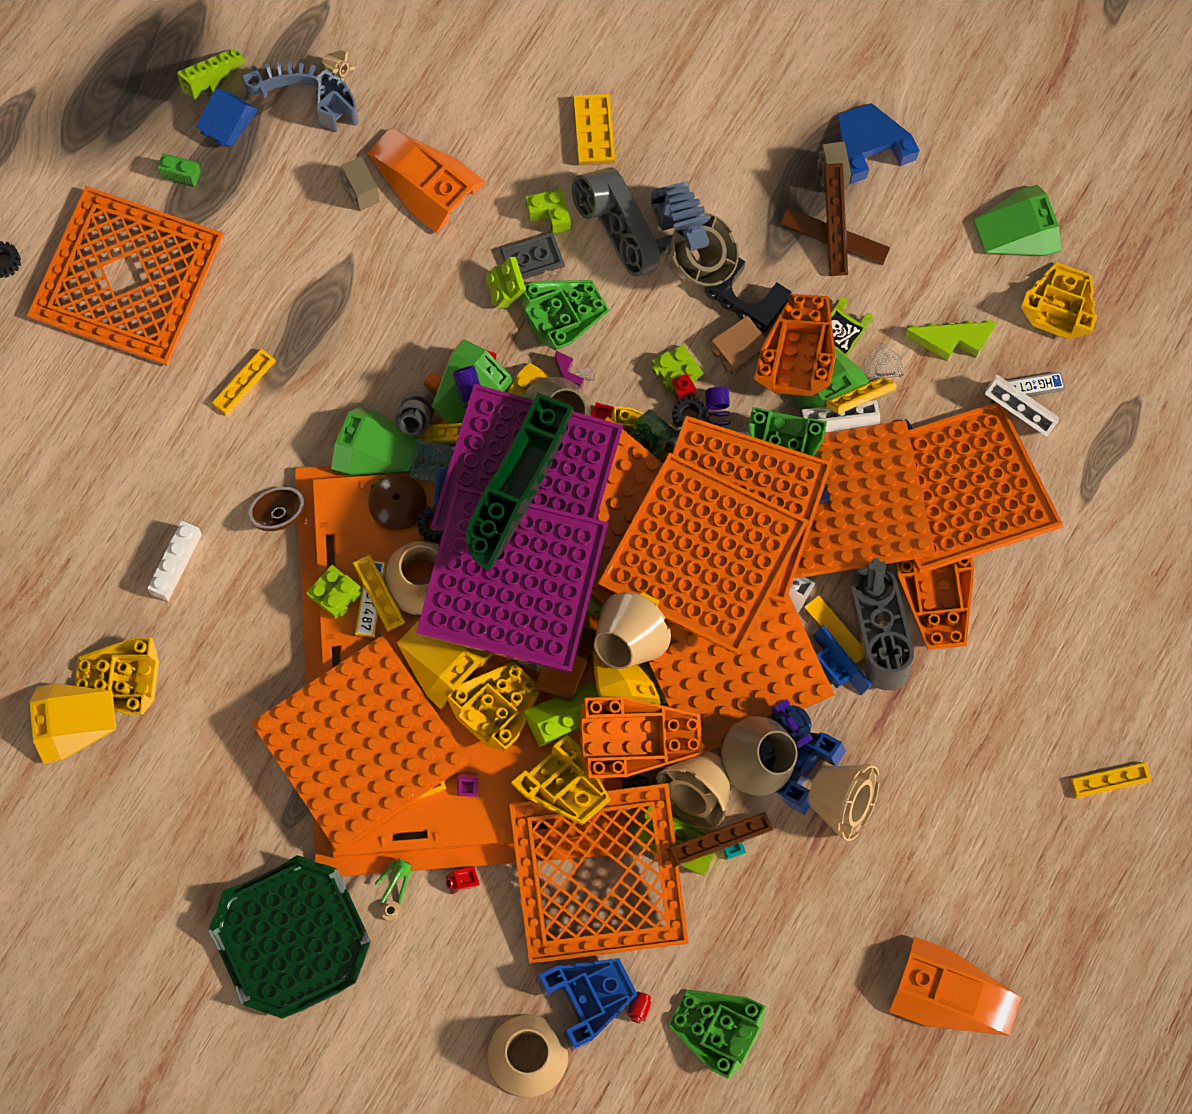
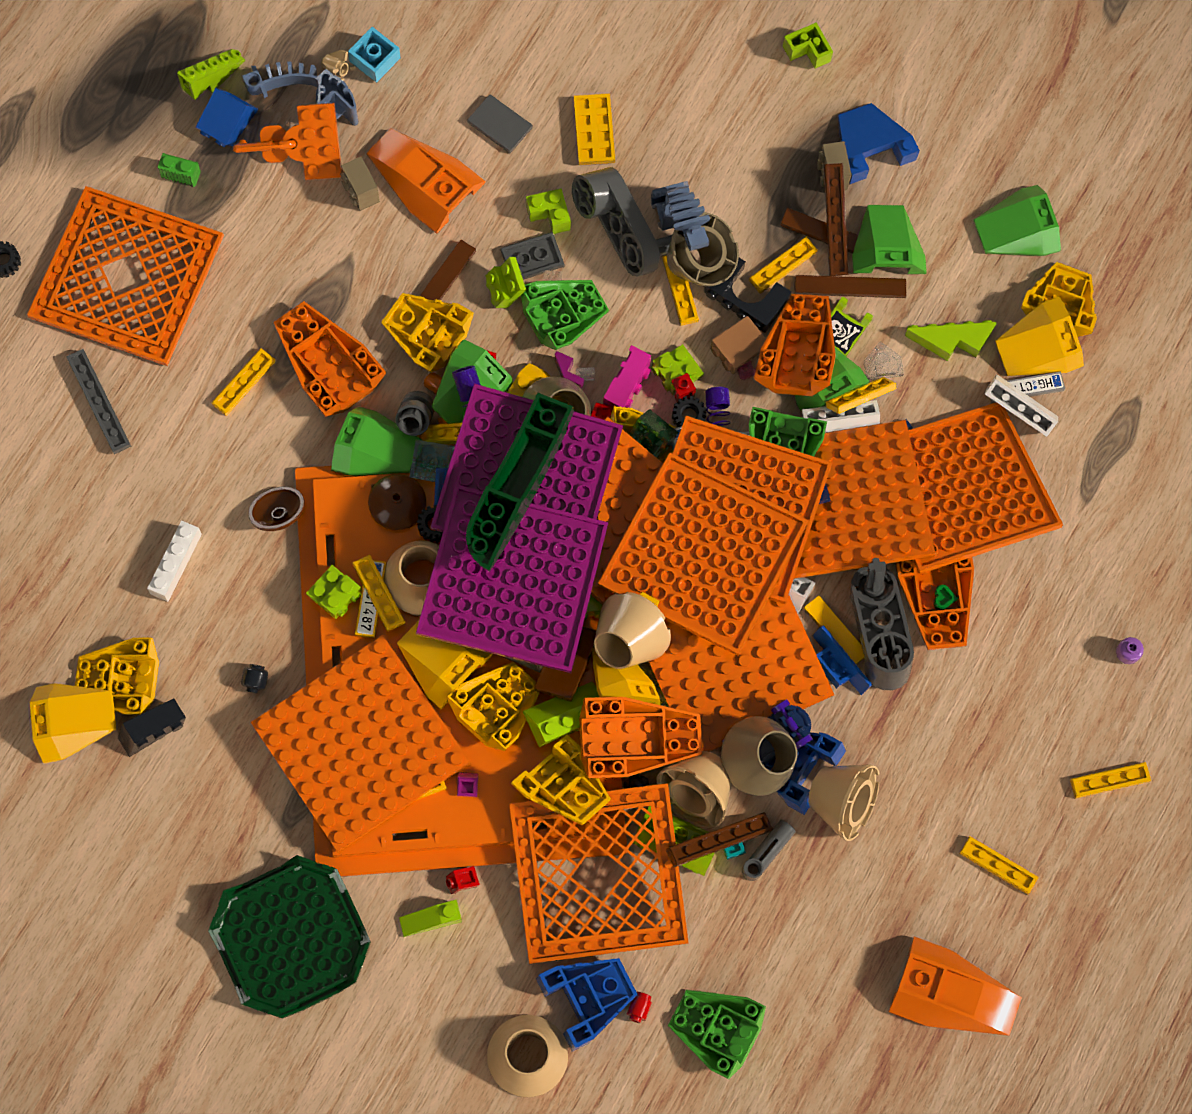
bright green plant [375,858,412,904] -> none
tan plate [381,901,401,921] -> none
none -> dark grey plate [66,349,132,455]
none -> black wedge [118,698,186,757]
none -> orange plate [233,103,342,180]
none -> black head [241,664,268,693]
none -> orange wedge [274,301,386,417]
none -> medium azure brick [348,27,401,83]
none -> yellow wedge [381,293,474,373]
none -> lime slope [399,899,462,937]
none -> reddish brown tile [420,240,476,301]
none -> dark grey tile [467,94,533,153]
none -> dark pink wedge [603,345,651,408]
none -> yellow tile [662,255,699,326]
none -> clear pink plate [737,360,756,380]
none -> dark grey piece [742,819,796,881]
none -> yellow tile [749,236,818,294]
none -> lime brick [782,22,833,69]
none -> reddish brown tile [795,275,906,298]
none -> bright green wedge [852,205,927,274]
none -> green tile [933,585,958,610]
none -> yellow tile [959,836,1039,895]
none -> yellow wedge [995,296,1084,376]
none -> medium lavender head [1116,637,1144,664]

